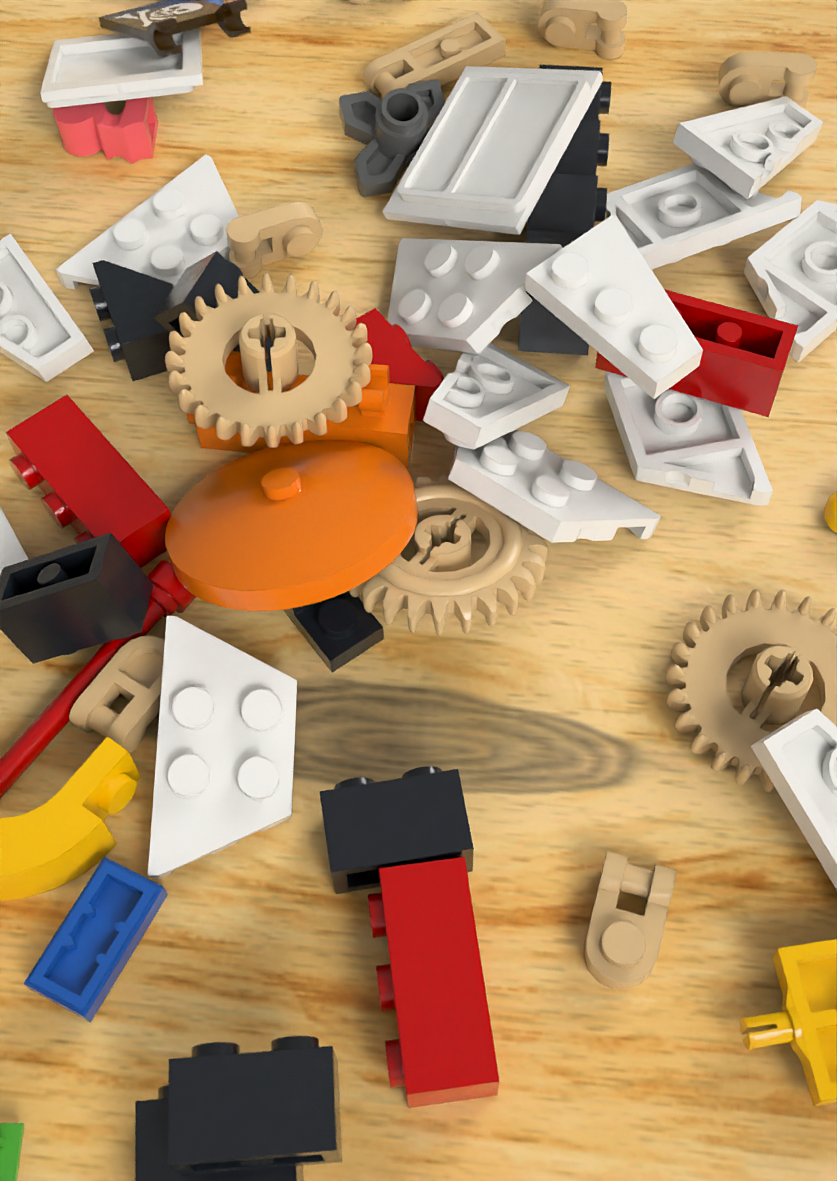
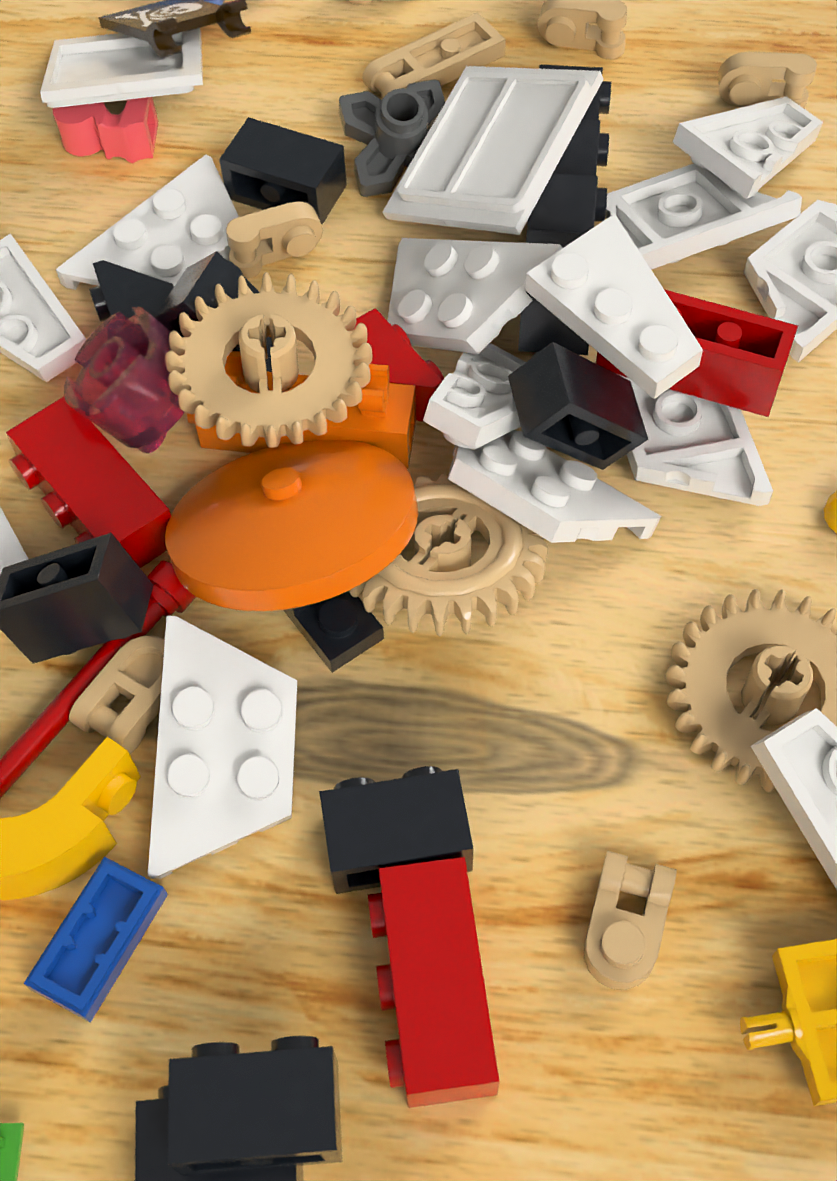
none -> clear pink brick [64,307,184,454]
none -> black brick [219,117,347,225]
none -> black brick [508,342,649,470]

